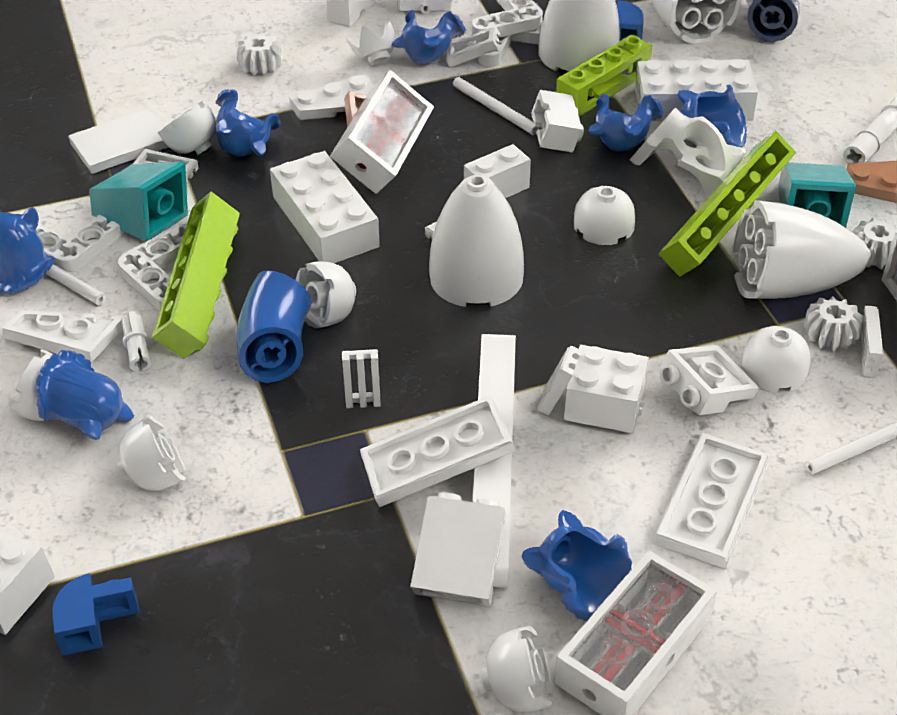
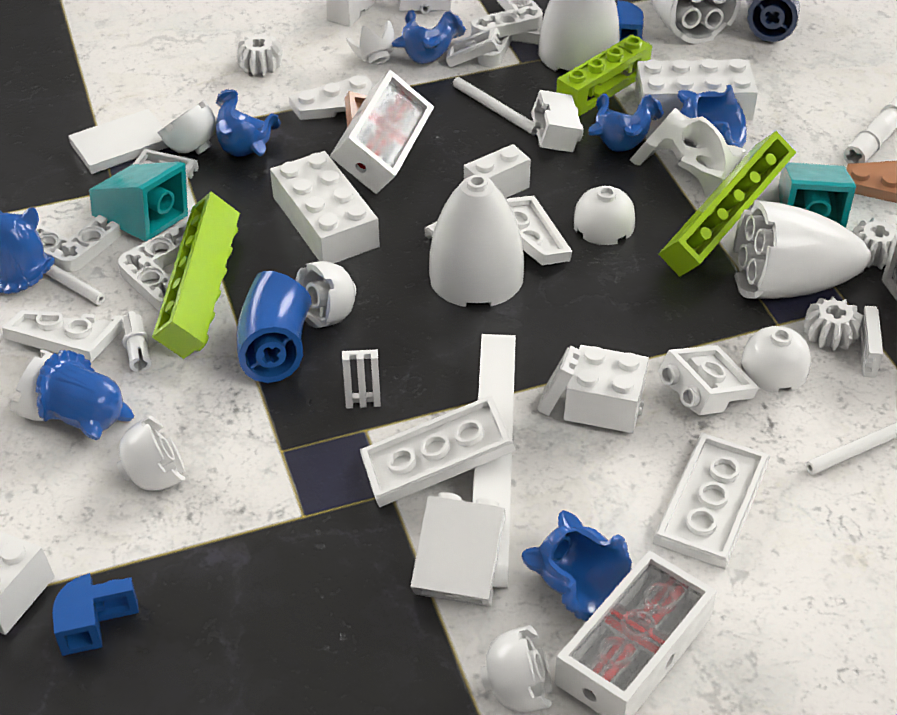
none -> white wing [506,195,572,265]

